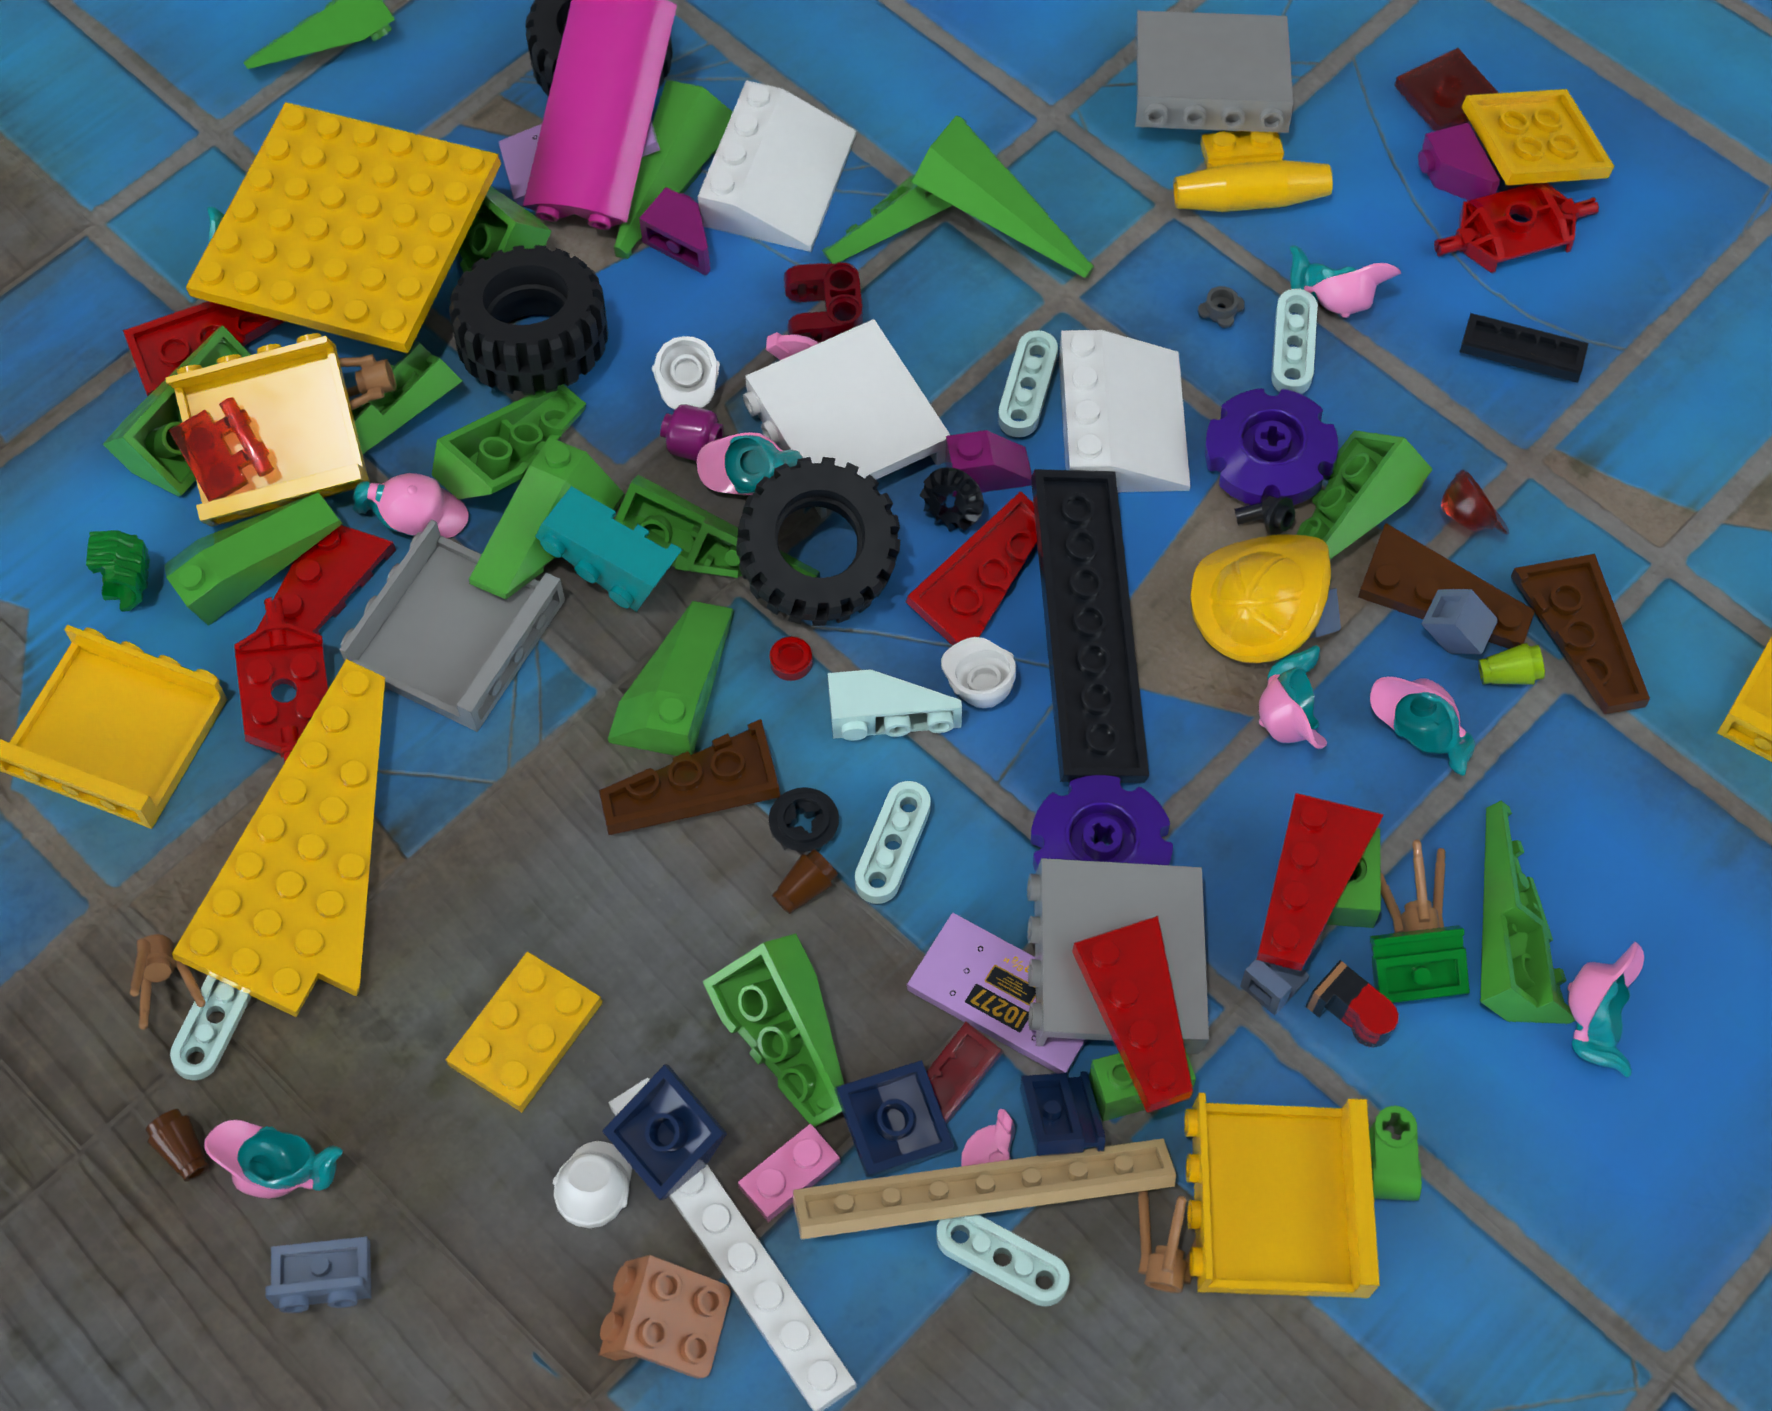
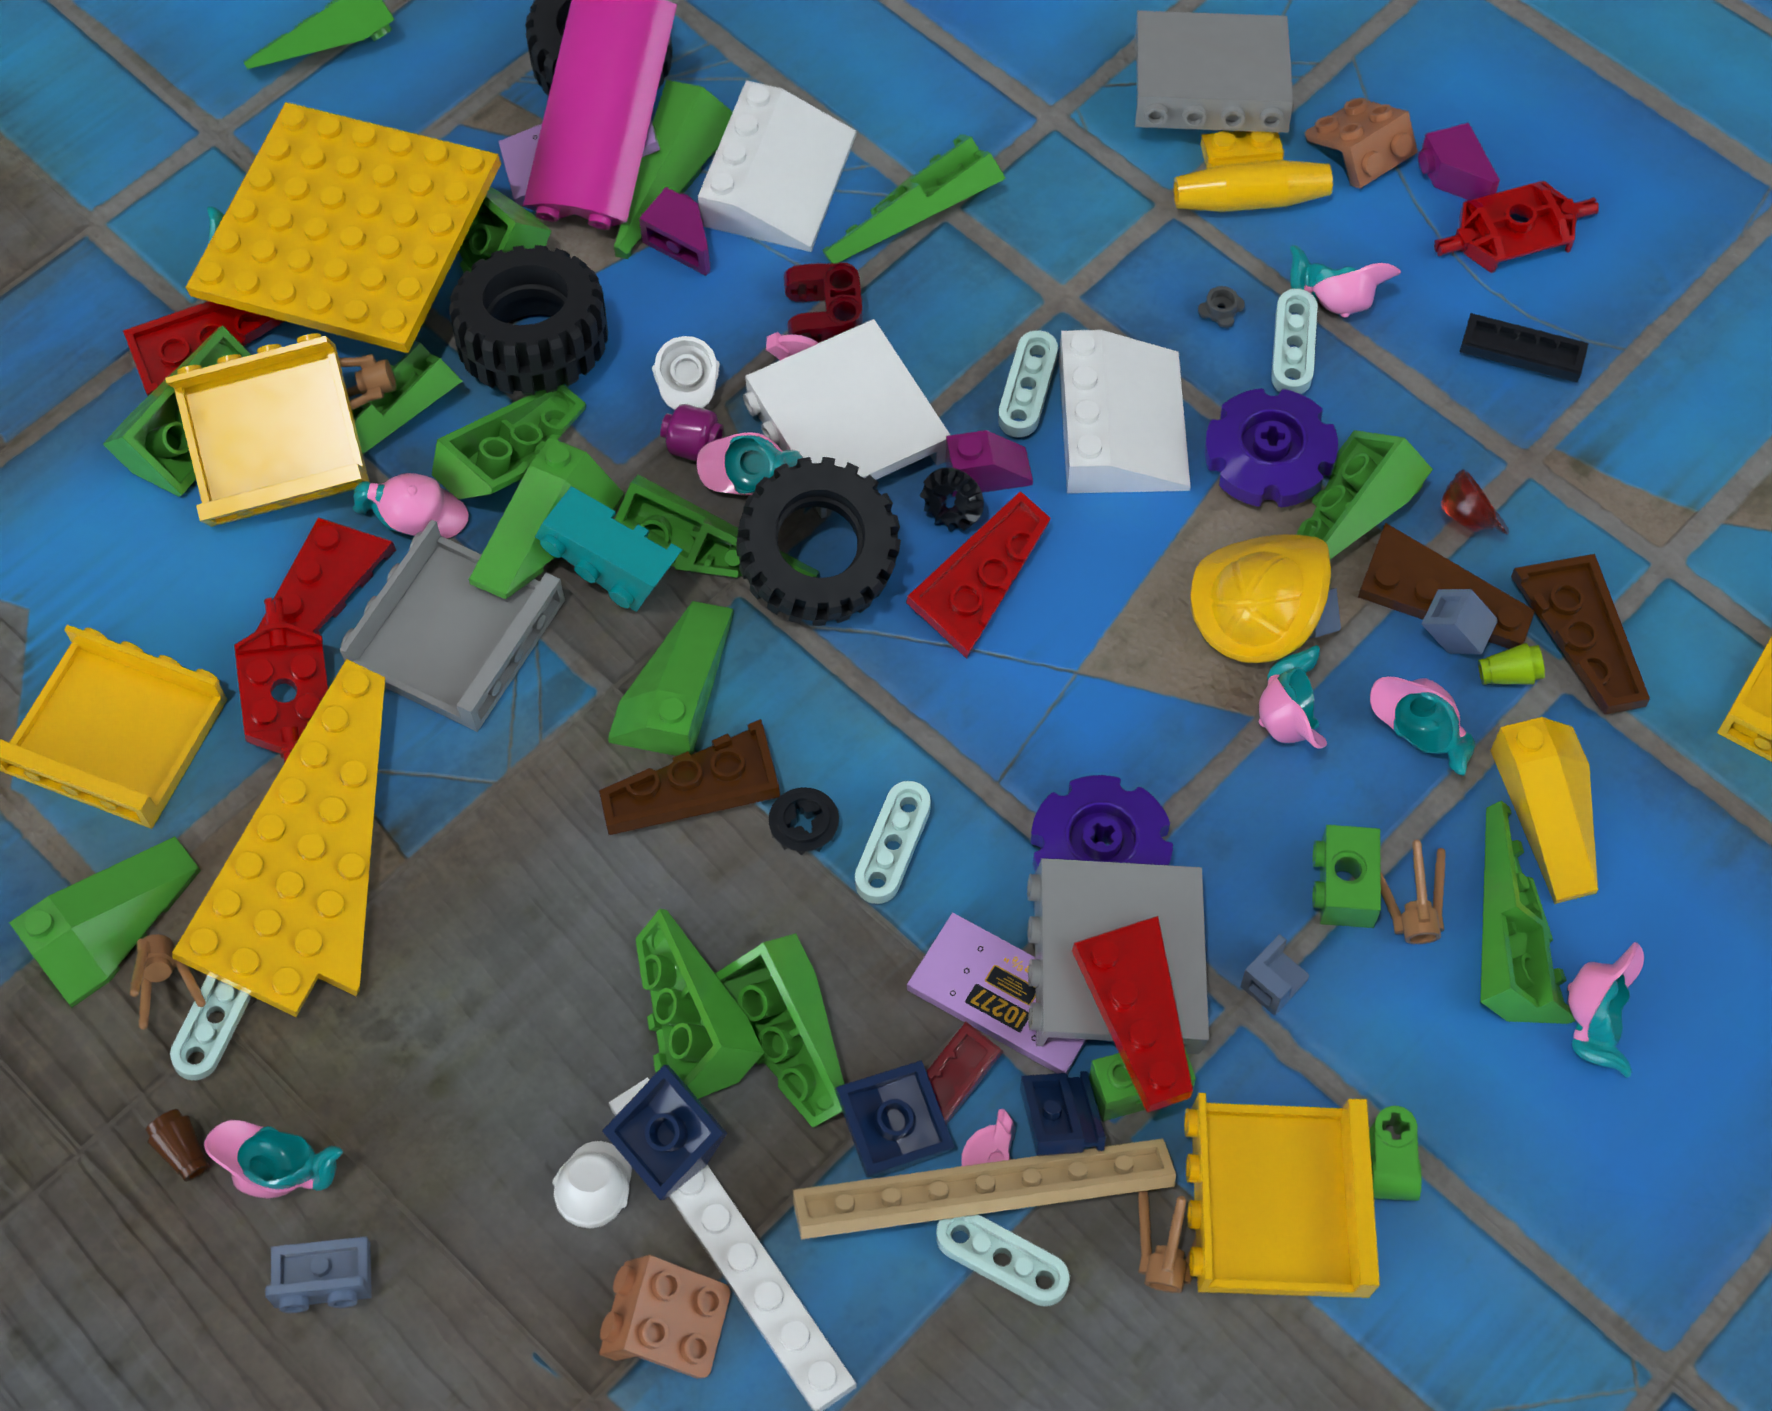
green hair [86,530,150,611] -> none
bright green wedge [164,492,343,626] -> none
clear red plate [169,397,274,501] -> none
yellow plate [445,951,602,1113] -> none
bright pink plate [738,1123,841,1222] -> none
red tile [769,637,812,681] -> none
reddish brown cone [771,849,838,914] -> none
light aqua slope [828,669,962,741] -> none
bright green wedge [912,115,1095,278] -> none
white hat [941,637,1016,708] -> none
black plate [1031,469,1149,783] -> none
black plate [1234,496,1295,535] -> none
red wing [1256,793,1384,971] -> none
leg [1305,960,1399,1047] -> none
green plate [1370,925,1470,1003] -> none
clear red plate [1395,48,1499,131] -> none
yellow plate [1462,89,1614,185] -> none
none -> bright green wedge [9,836,201,1008]
none -> bright green wedge [635,909,764,1099]
none -> nougat bracket [1305,98,1418,188]
none -> yellow wedge [1490,717,1598,904]

